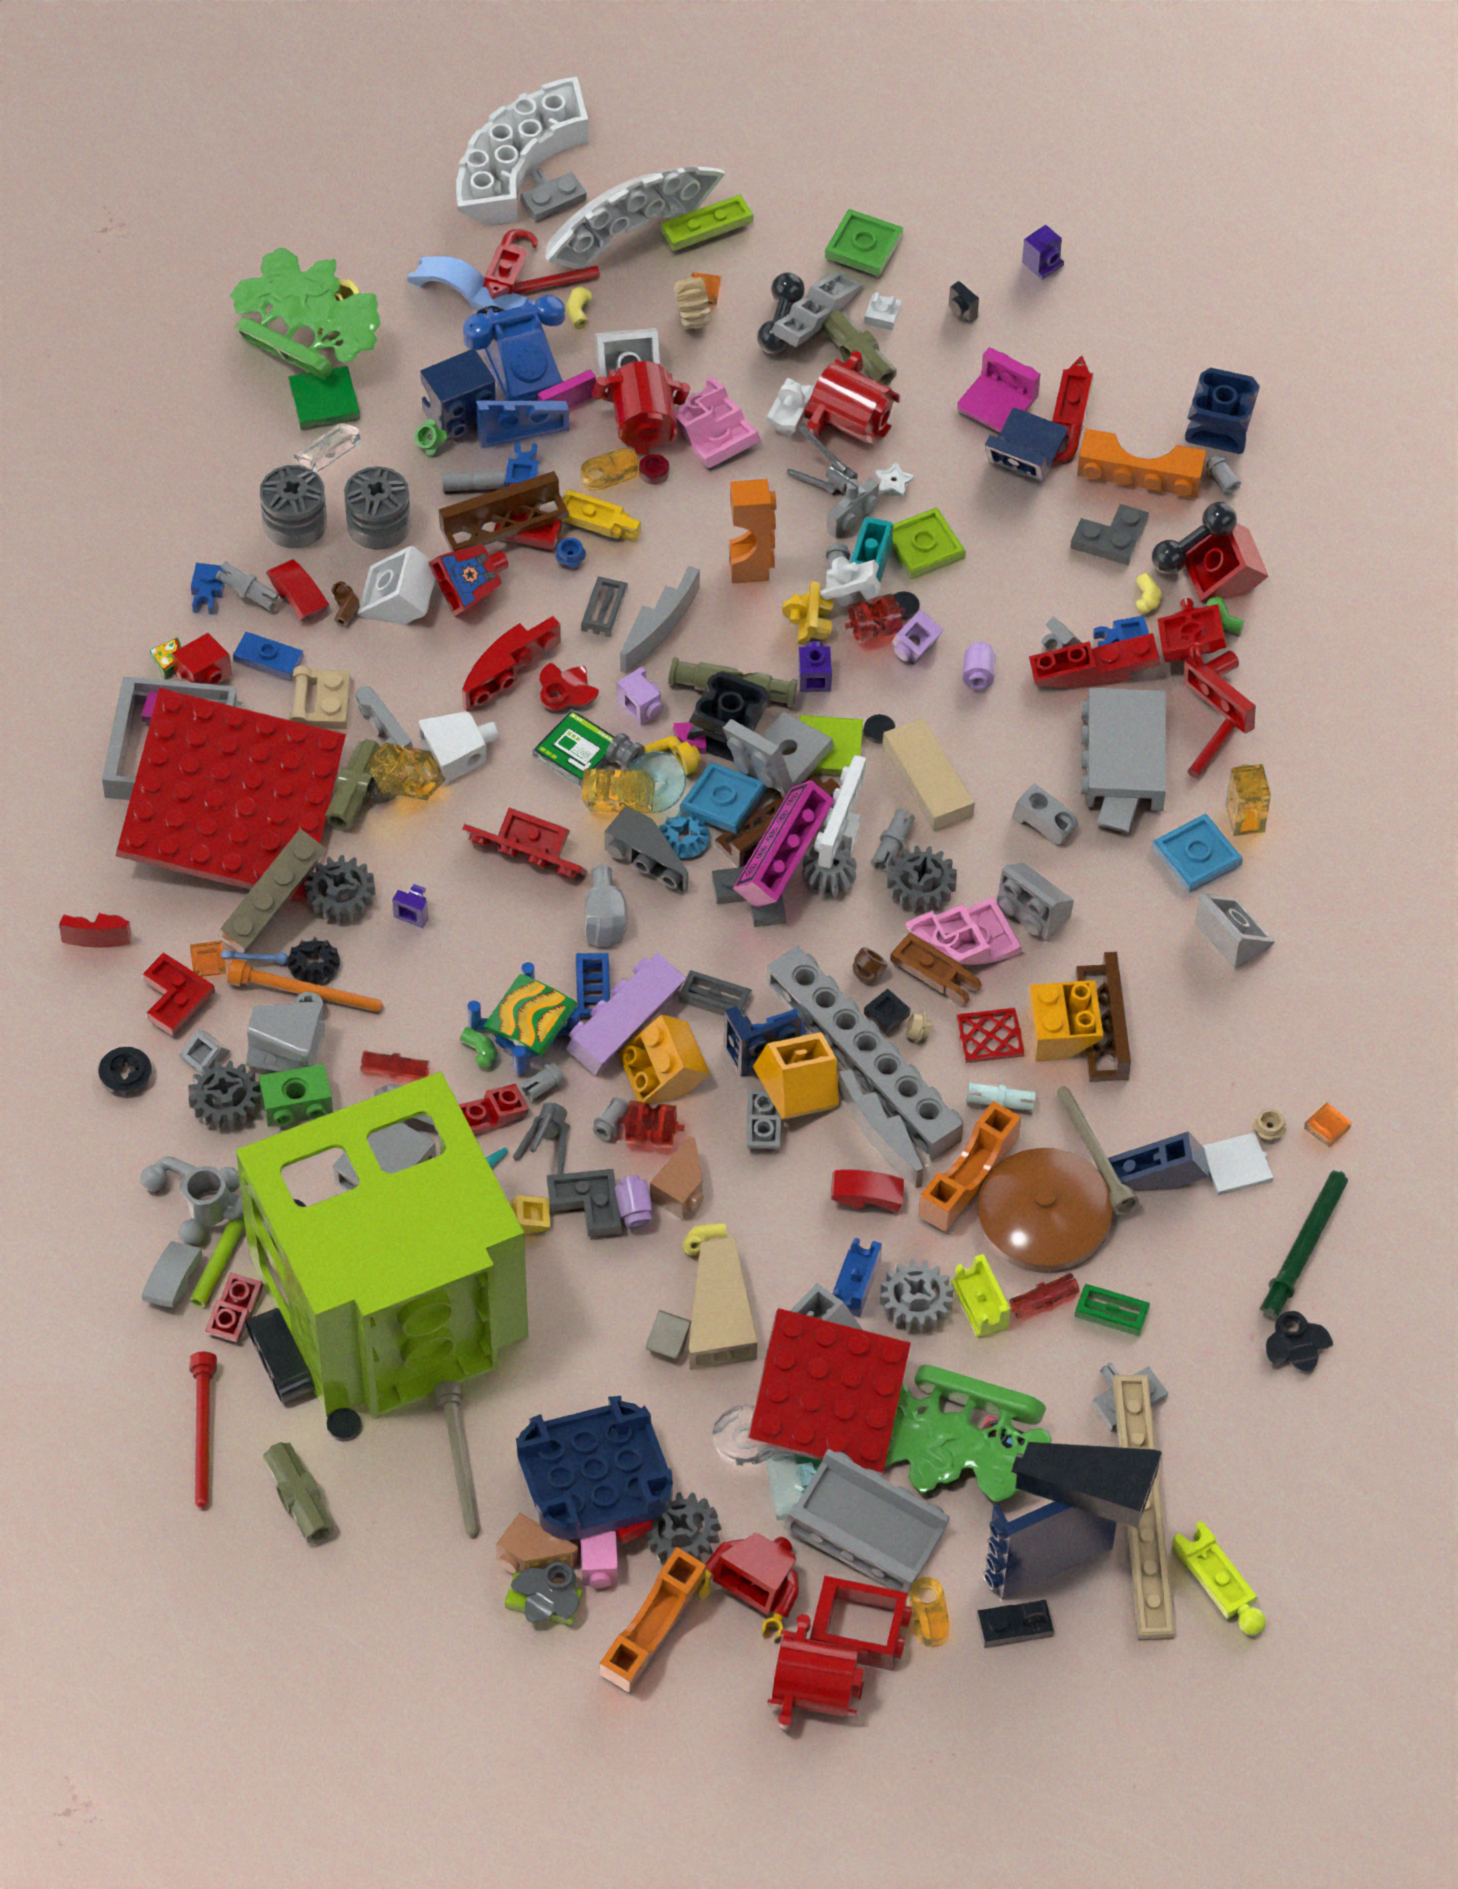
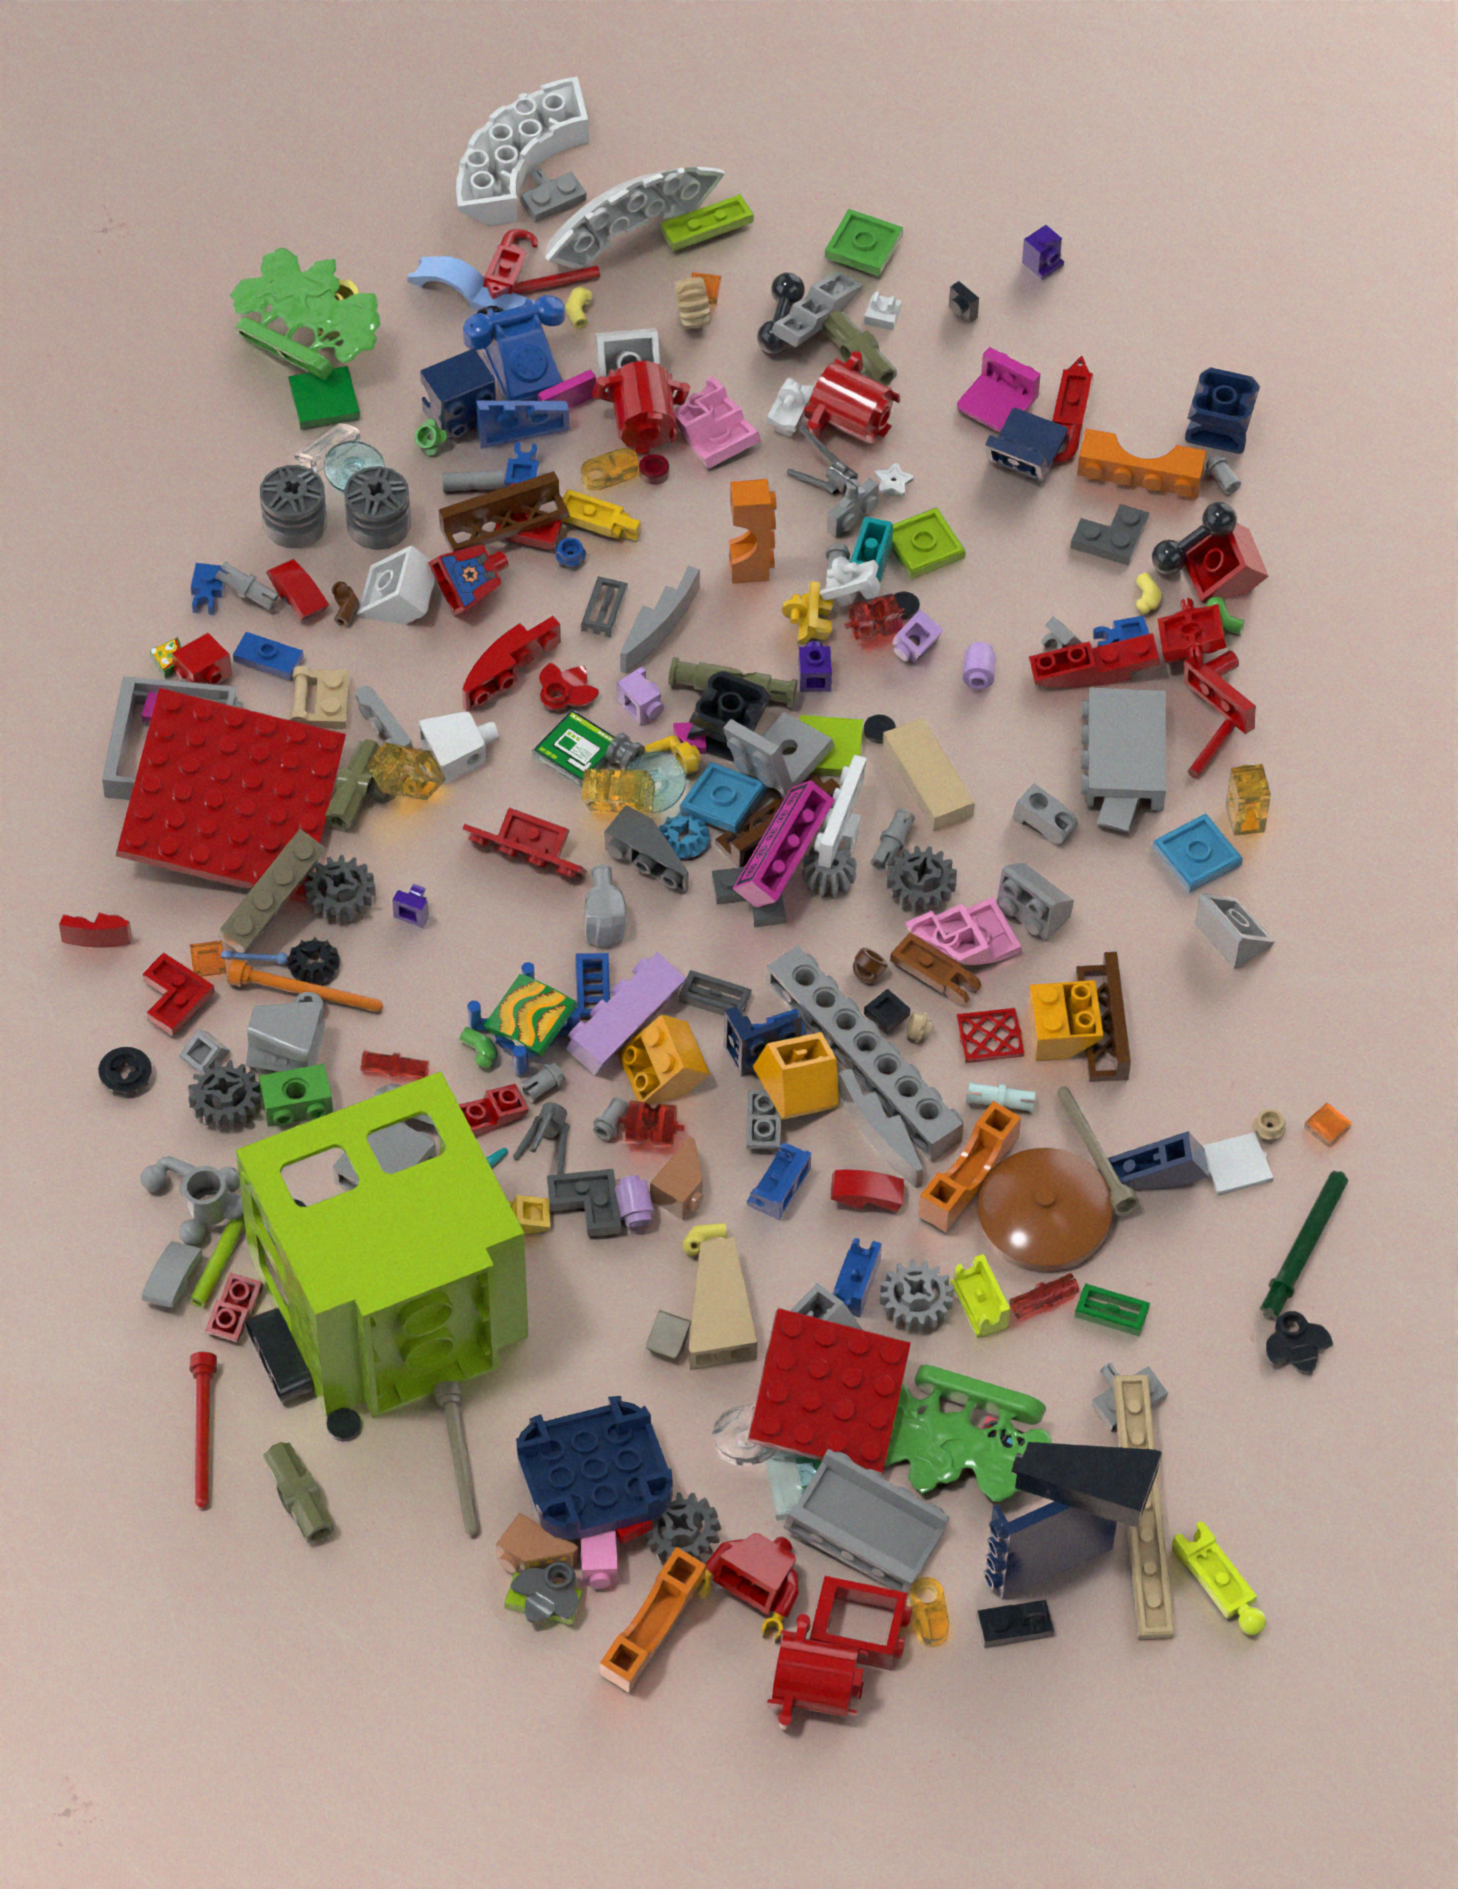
none -> clear light blue dish [324,441,385,492]
none -> blue hinge [747,1143,812,1220]

